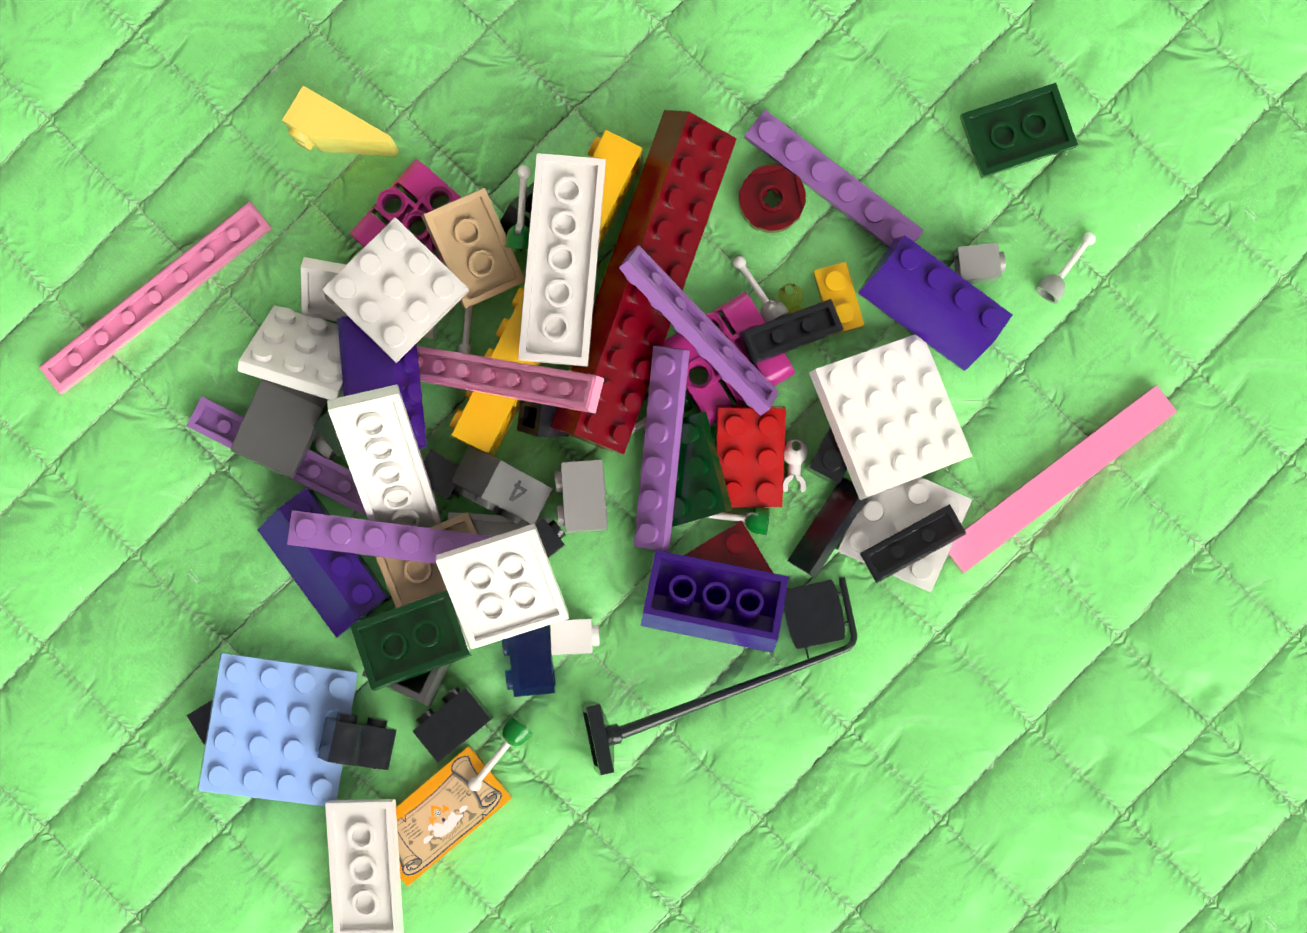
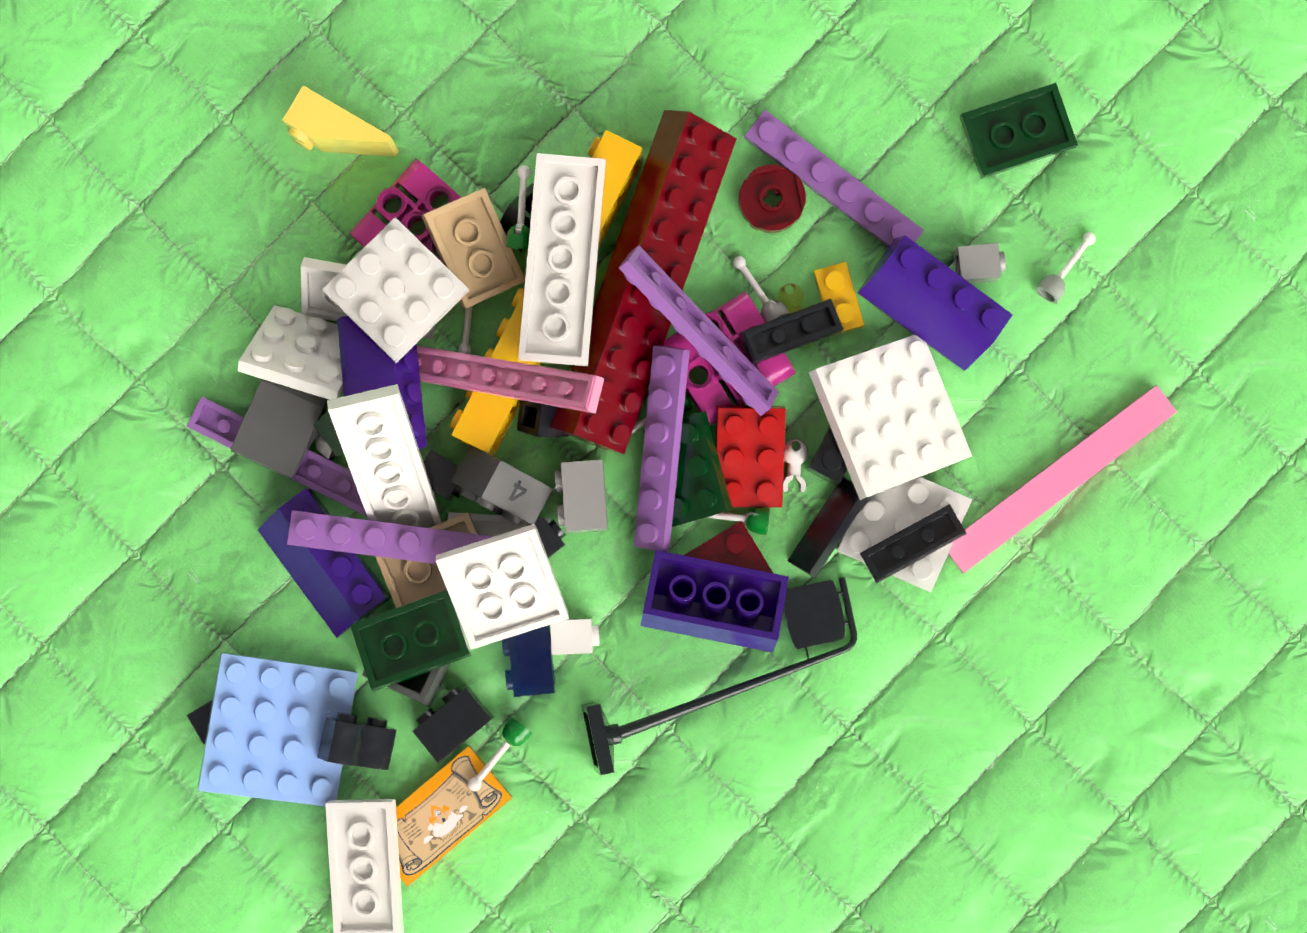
bright pink tile [39,201,272,395] -> none

